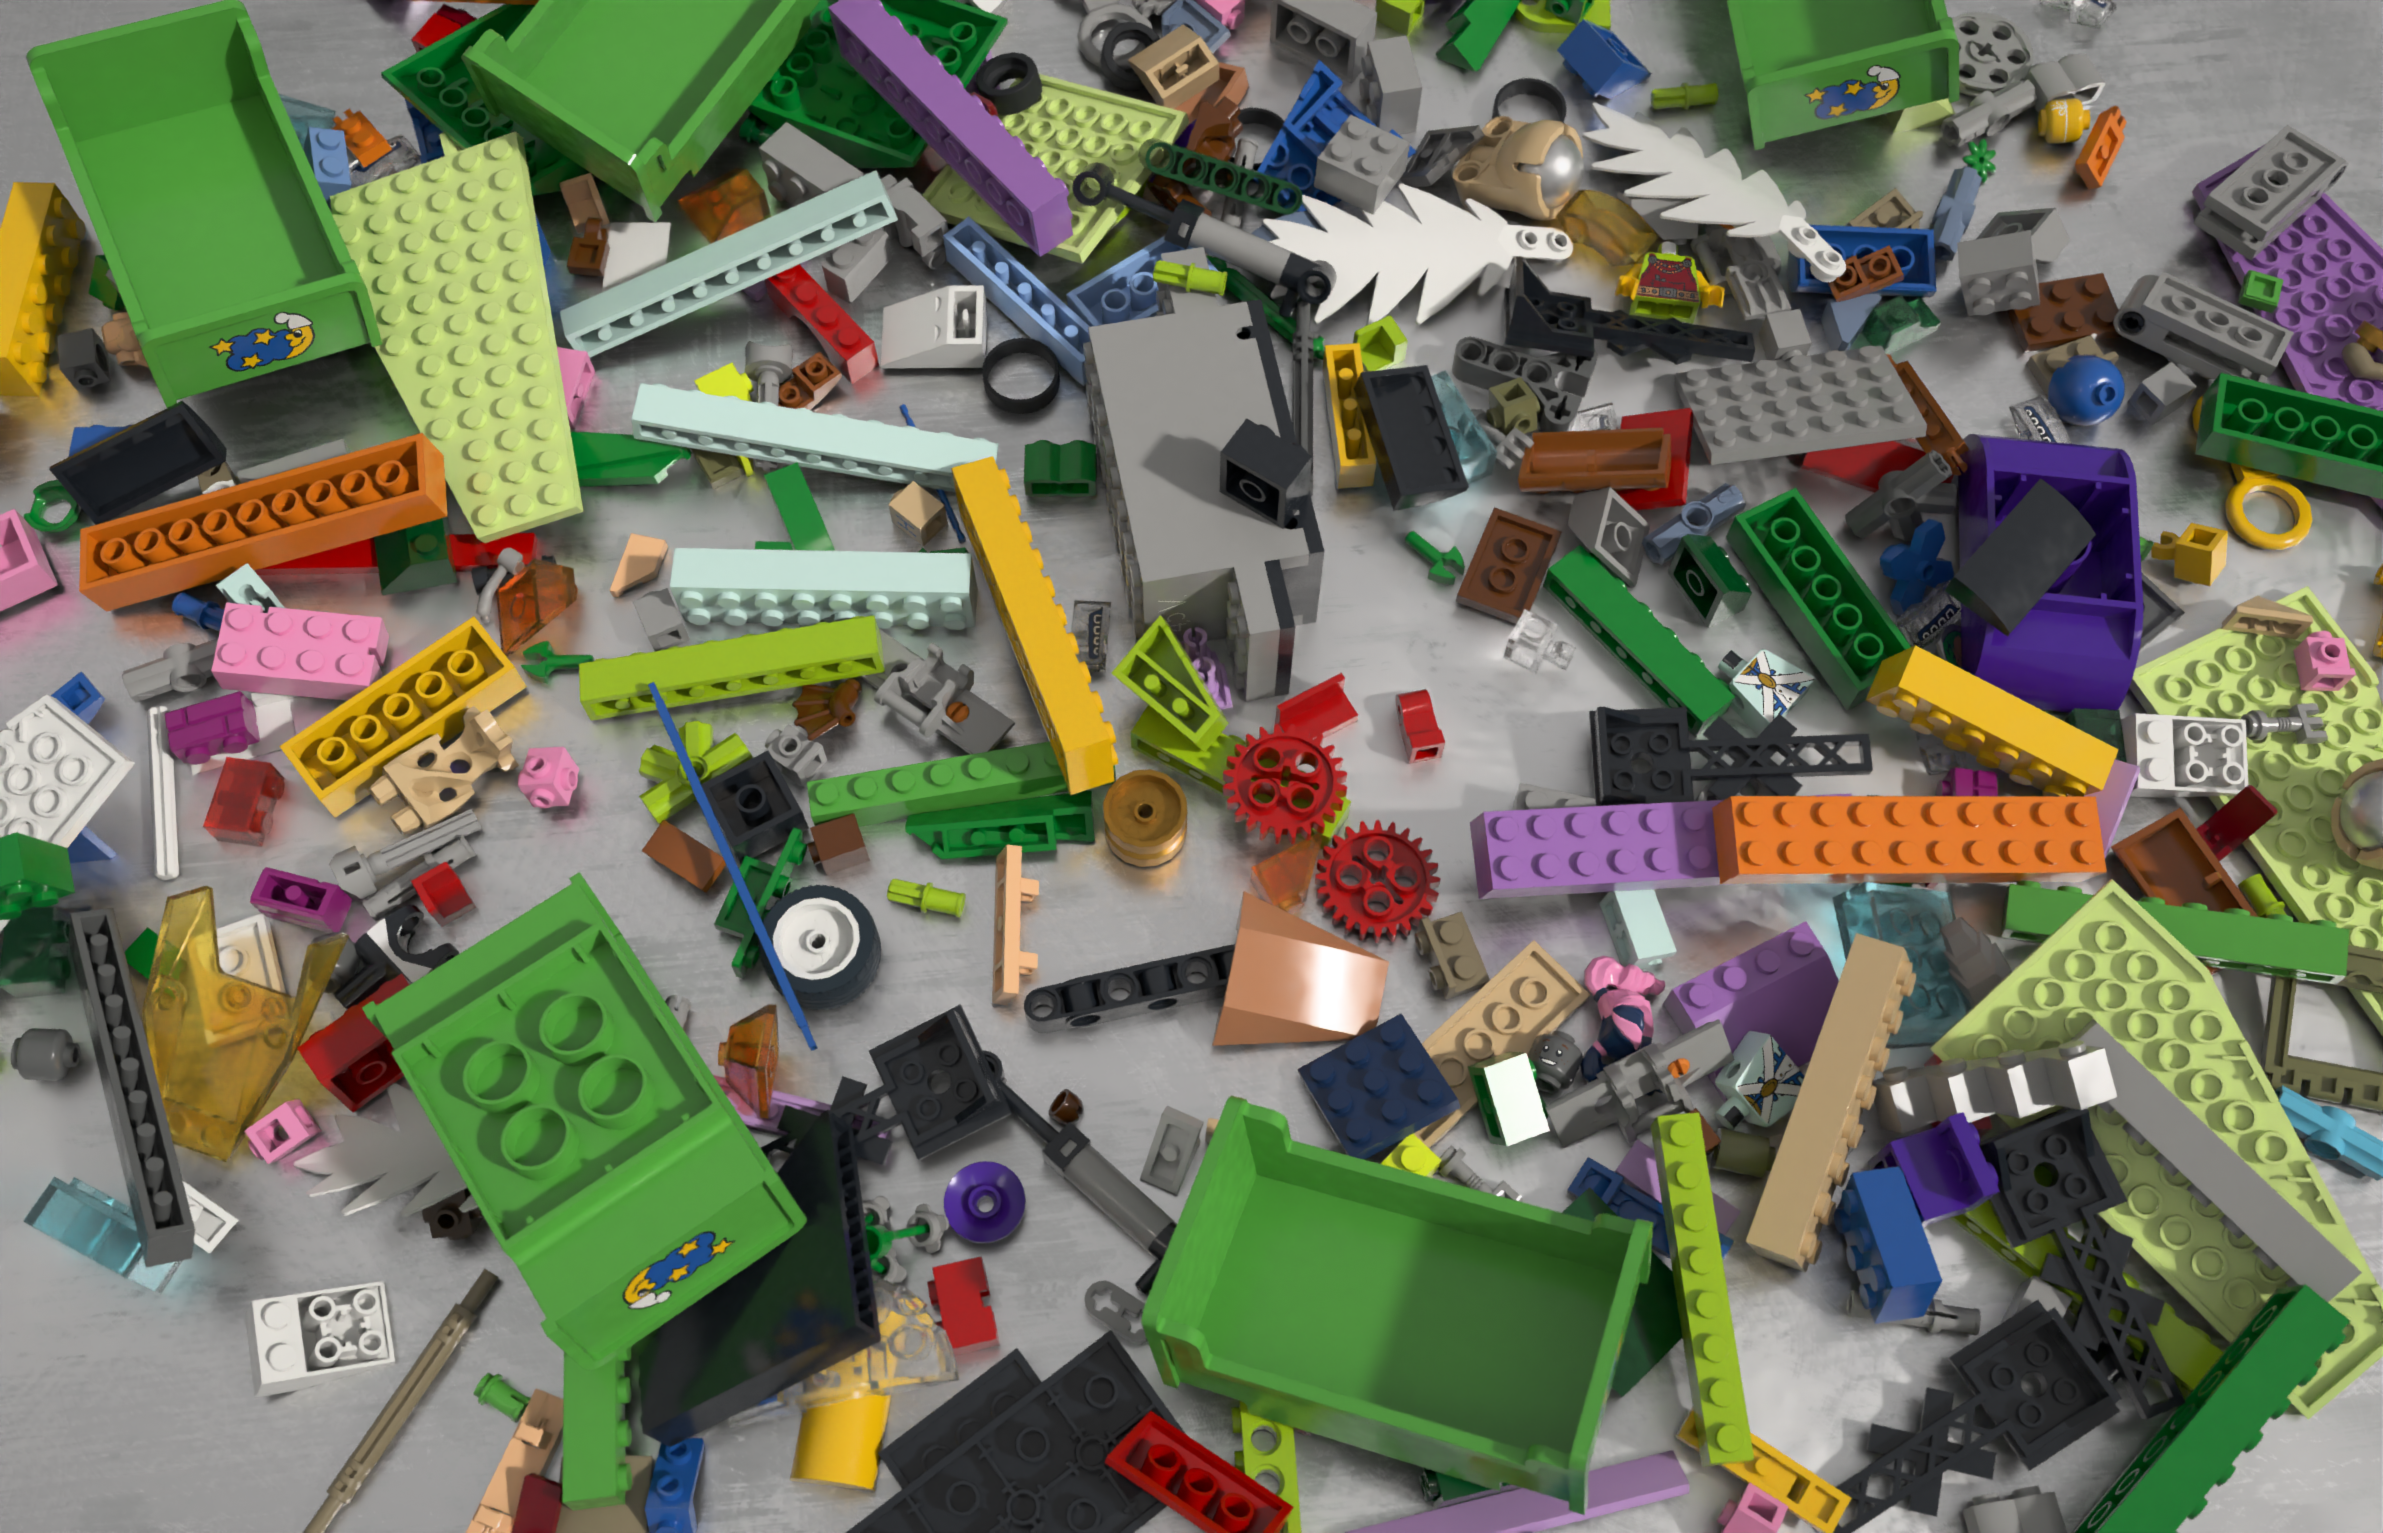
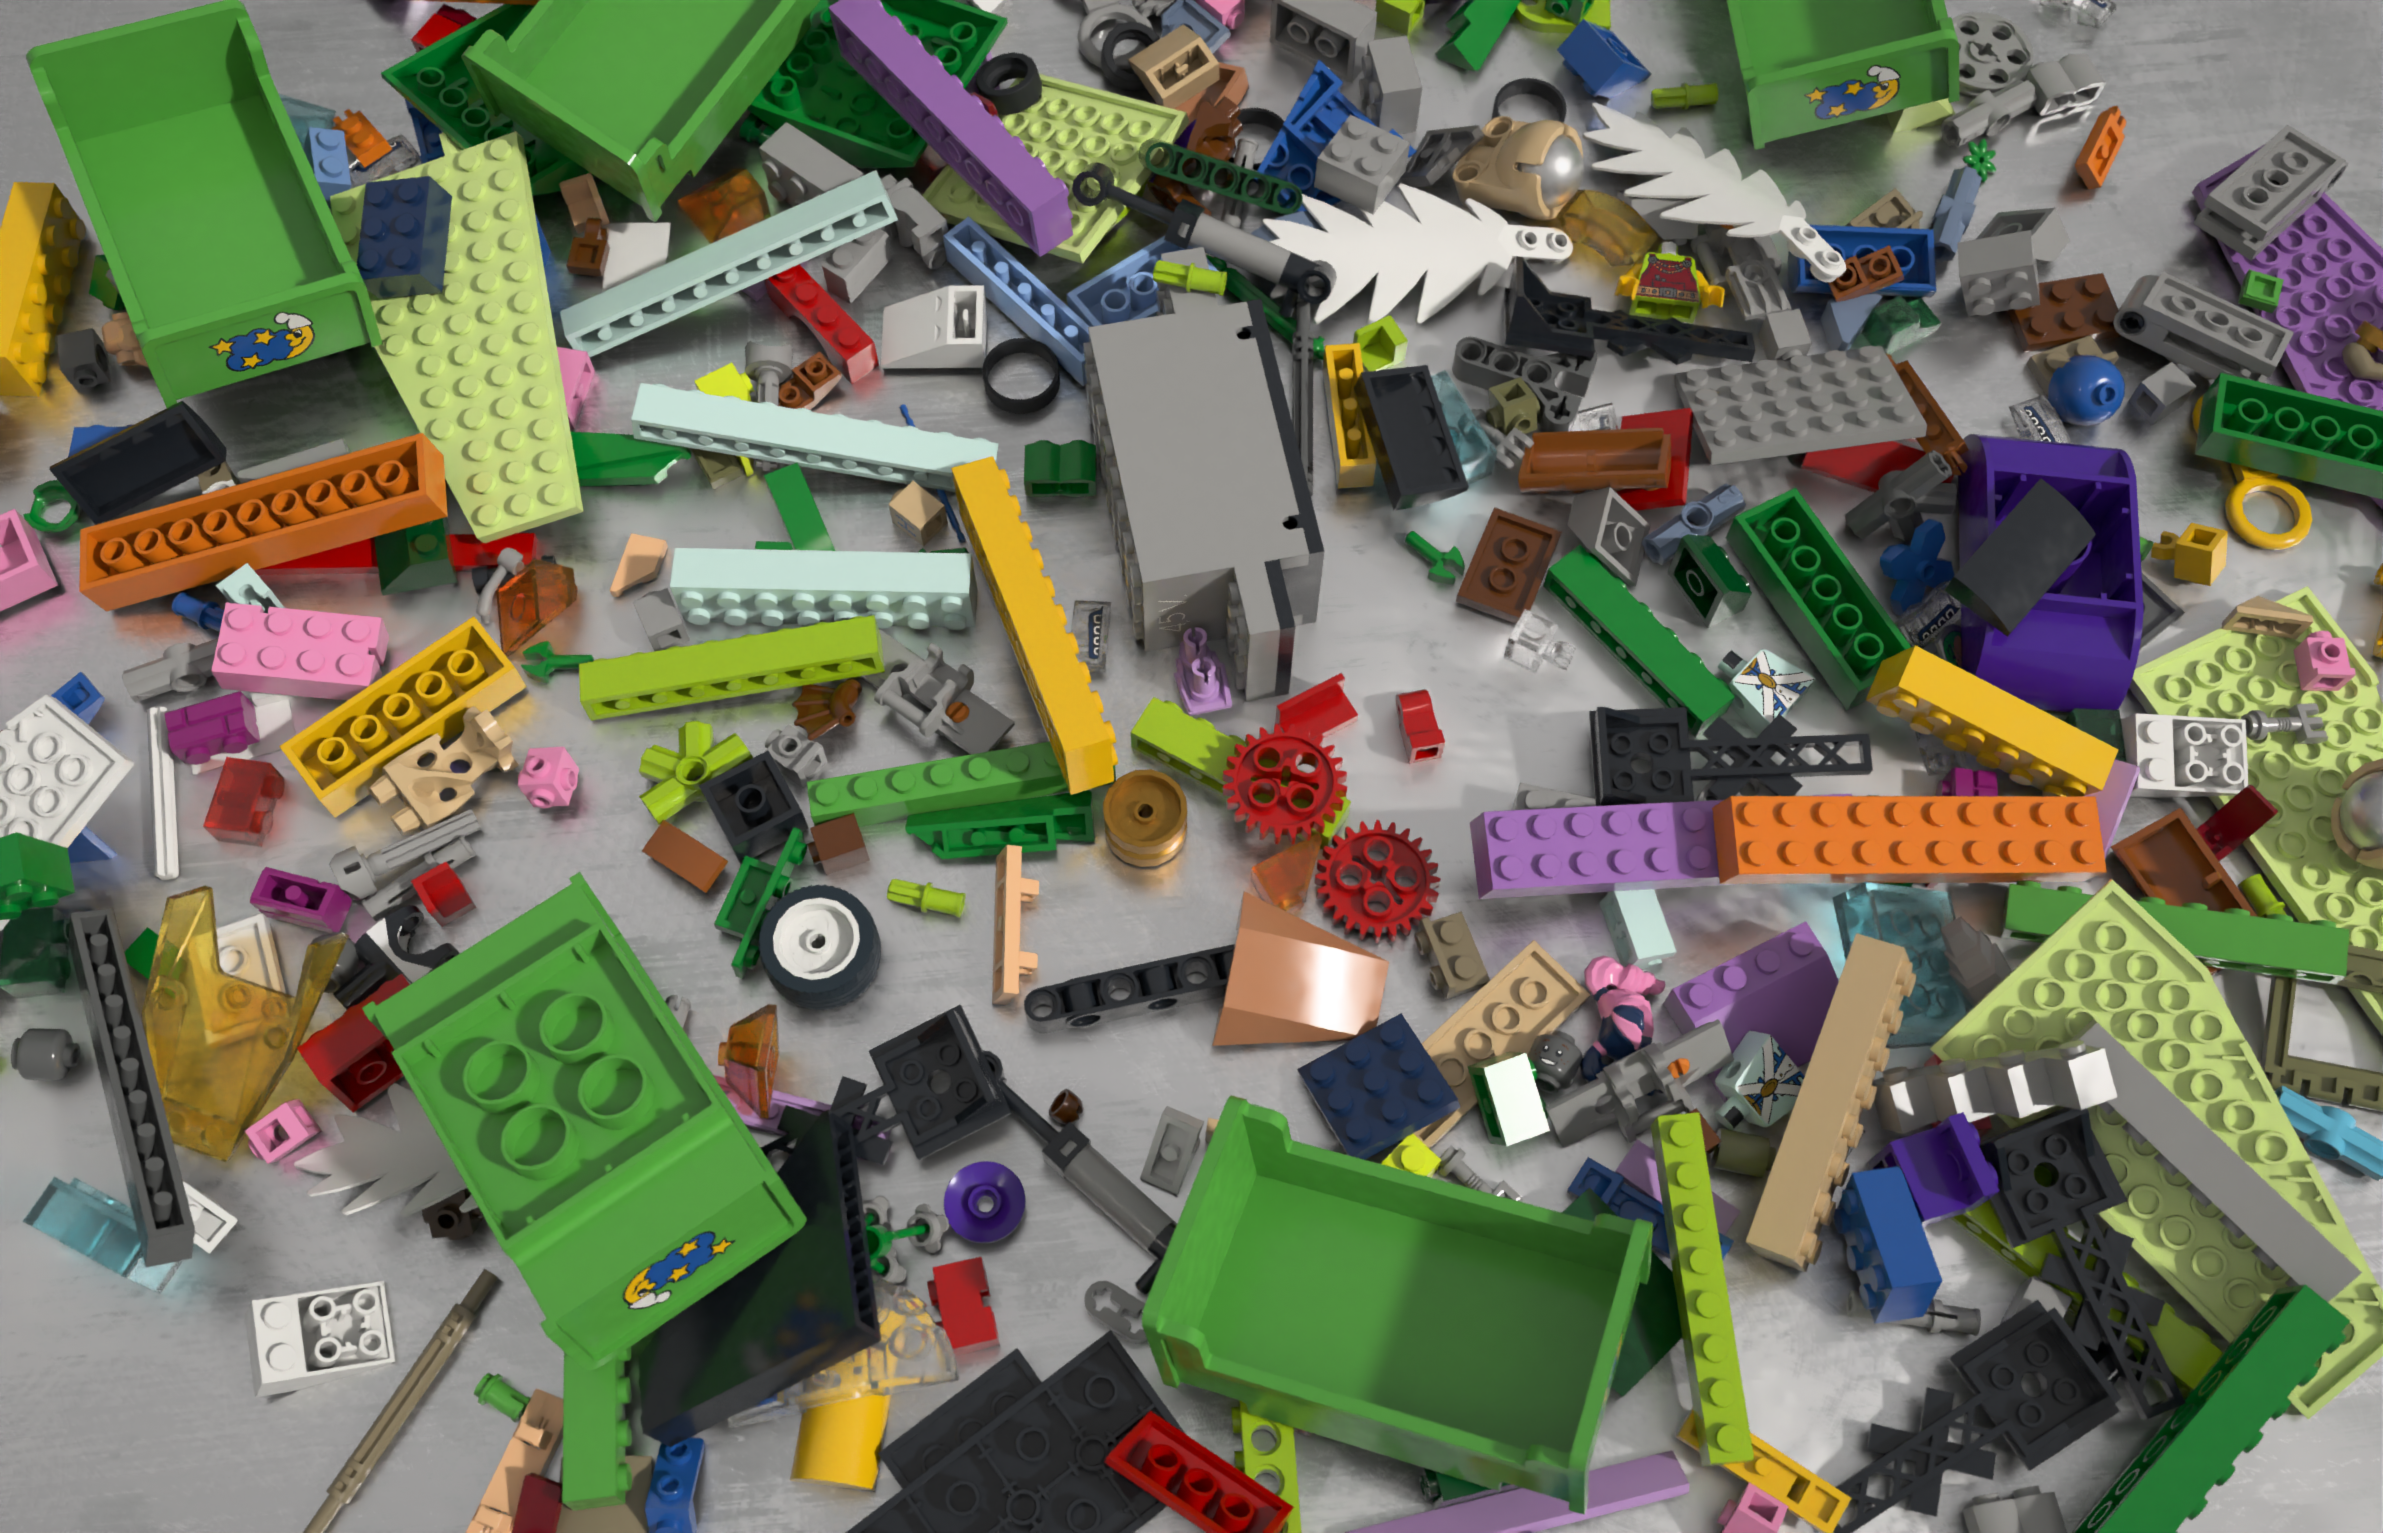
blue piece [648,682,818,1051] -> none
lime wedge [1111,615,1229,752] -> none
black brick [1219,418,1312,529] -> none
yellow head [2038,98,2090,144] -> none
none -> dark blue brick [357,176,452,299]

